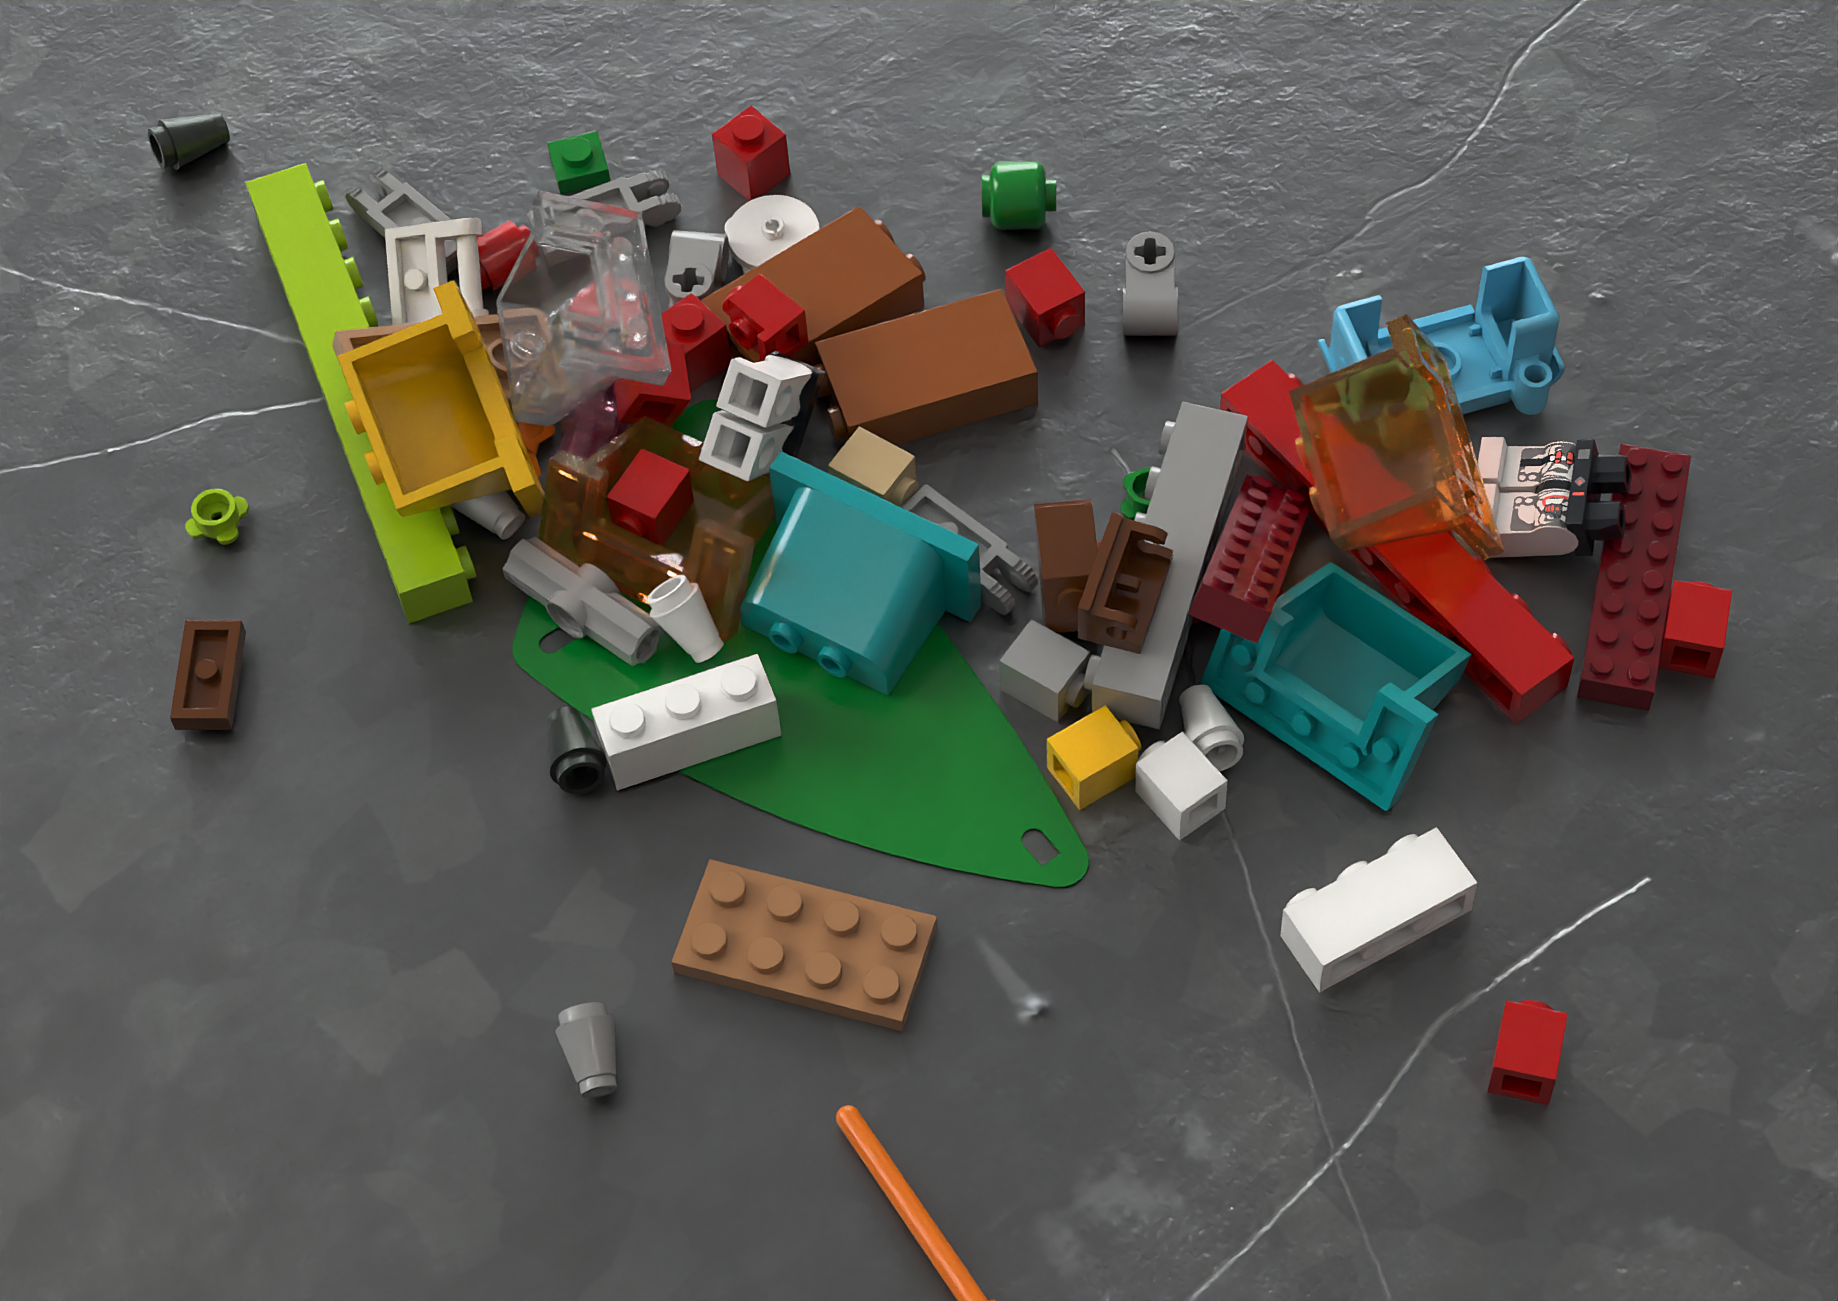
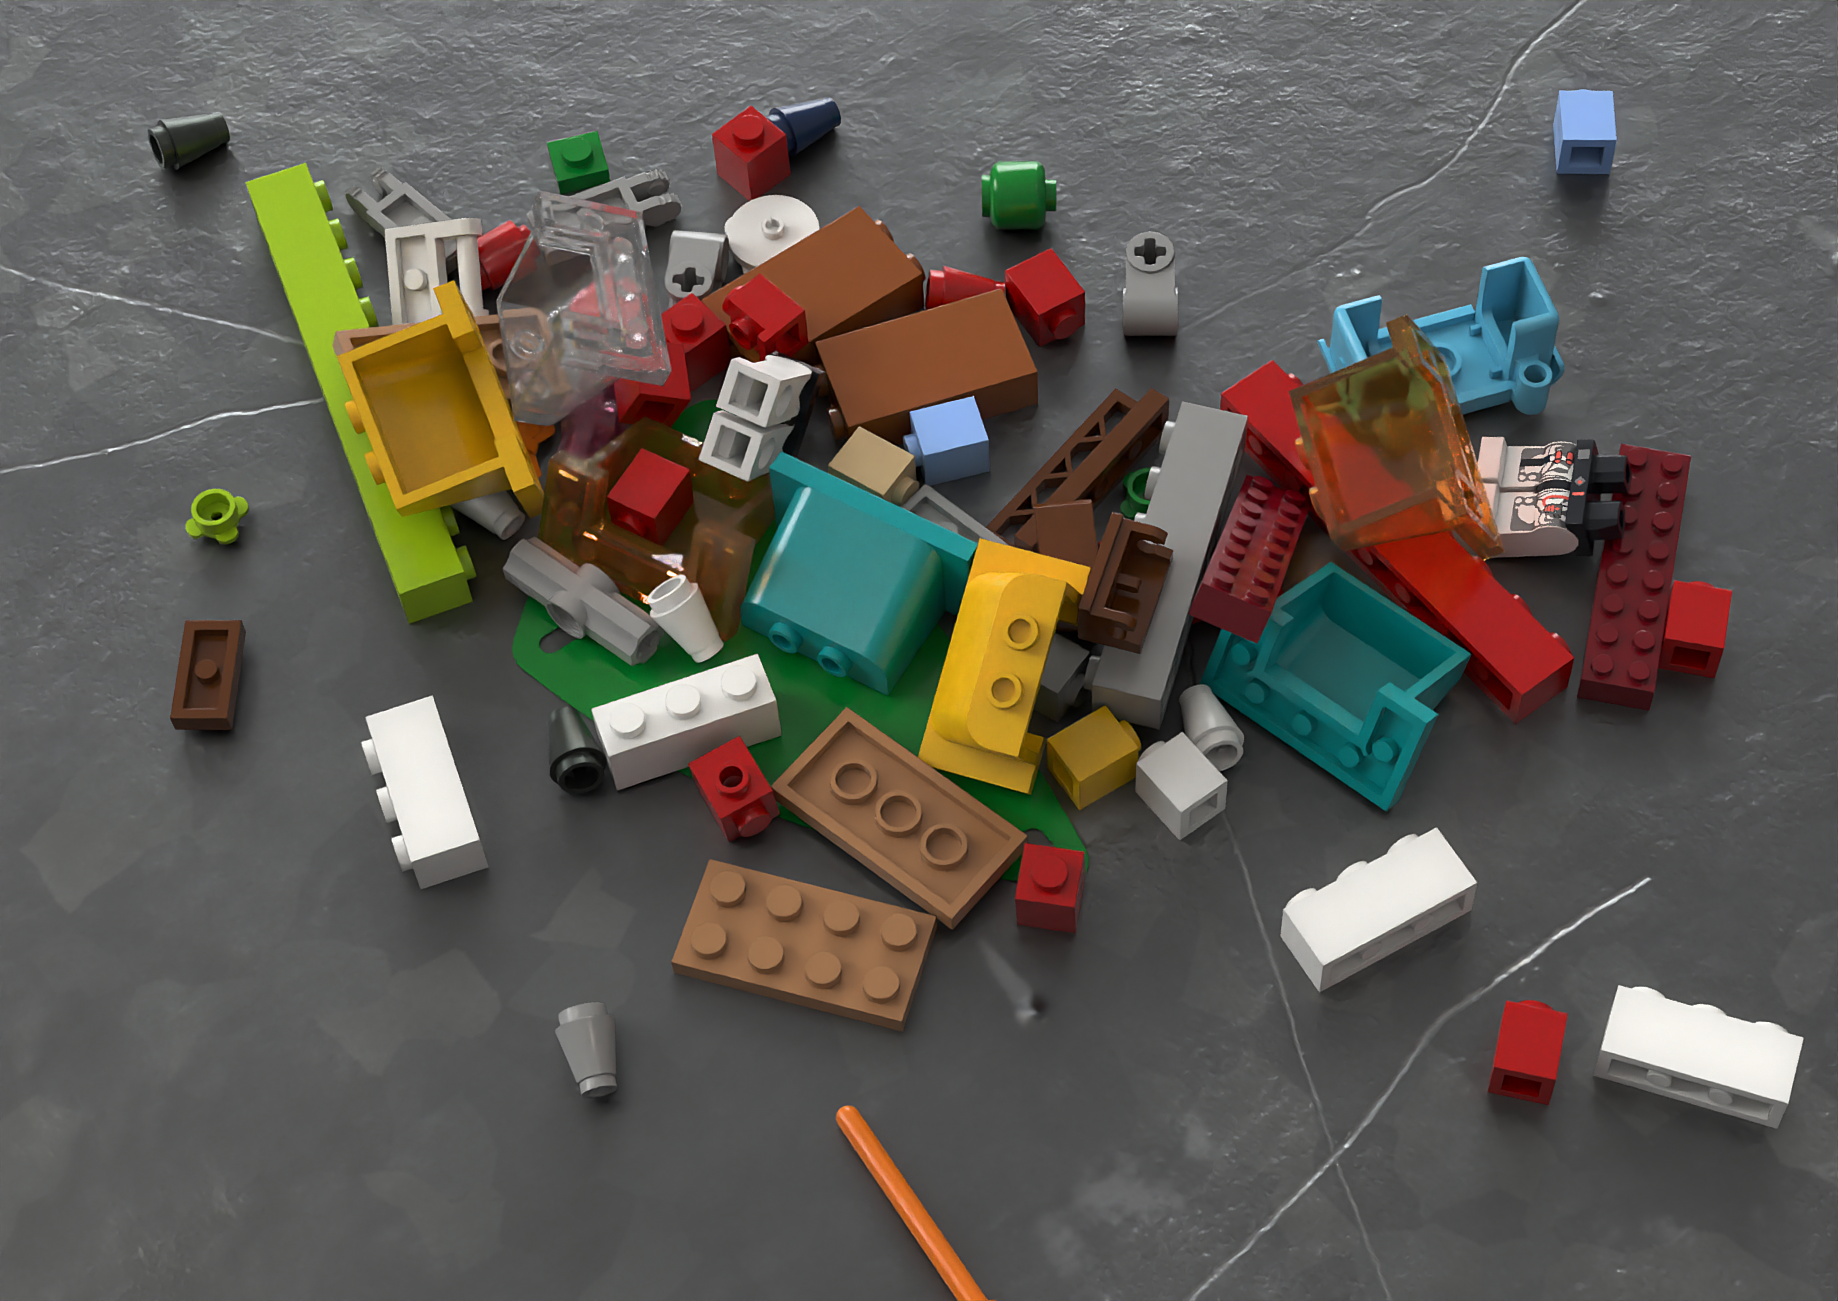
none -> white brick [361,695,488,889]
none -> red brick [688,736,780,842]
none -> dark blue cone [766,97,841,157]
none -> medium nougat plate [770,707,1028,930]
none -> light blue brick [903,396,990,486]
none -> yellow windscreen [918,538,1092,795]
none -> red cone [925,266,1005,310]
none -> reddish brown fence [985,388,1169,553]
none -> red brick [1015,843,1085,933]
none -> light blue brick [1553,89,1617,174]
none -> white brick [1593,985,1803,1129]

